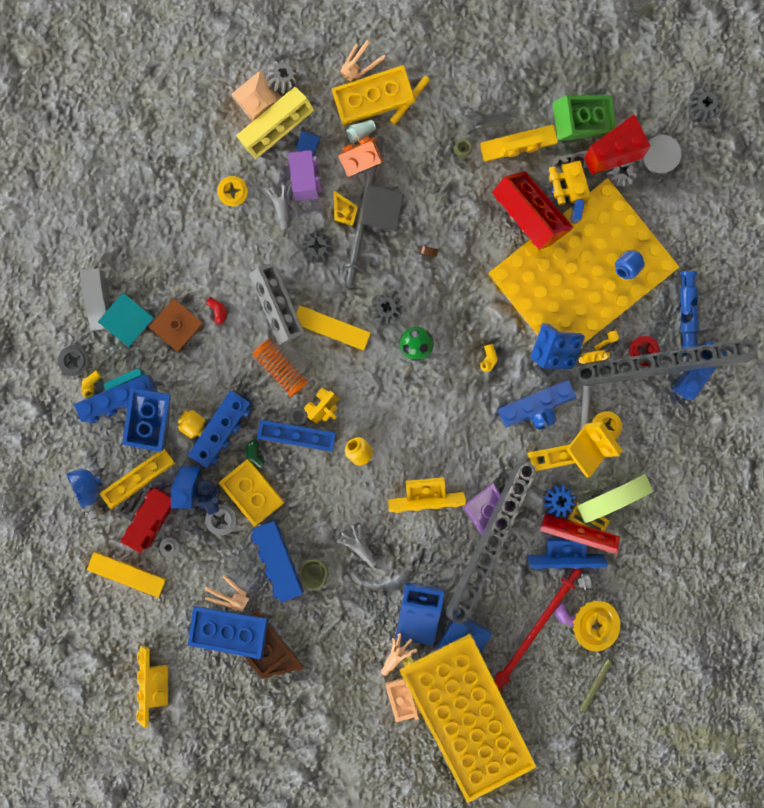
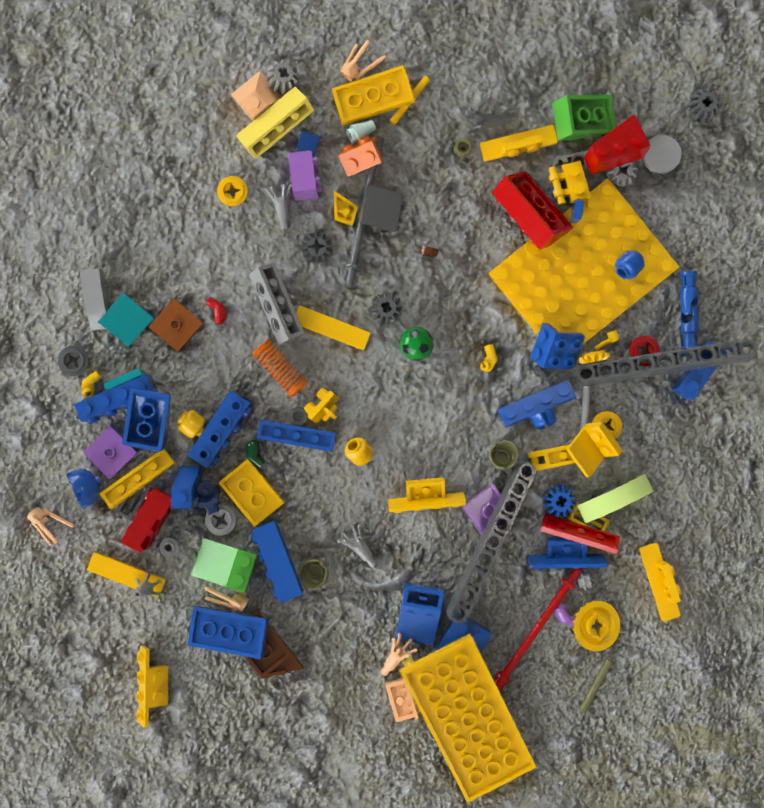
none -> light nougat plant [27,507,74,545]
none -> medium lavender plate [83,425,139,480]
none -> light grey piece [133,573,161,602]
none -> slope [191,538,258,593]
none -> olive hair [489,440,519,470]
none -> yellow bracket [639,543,681,622]

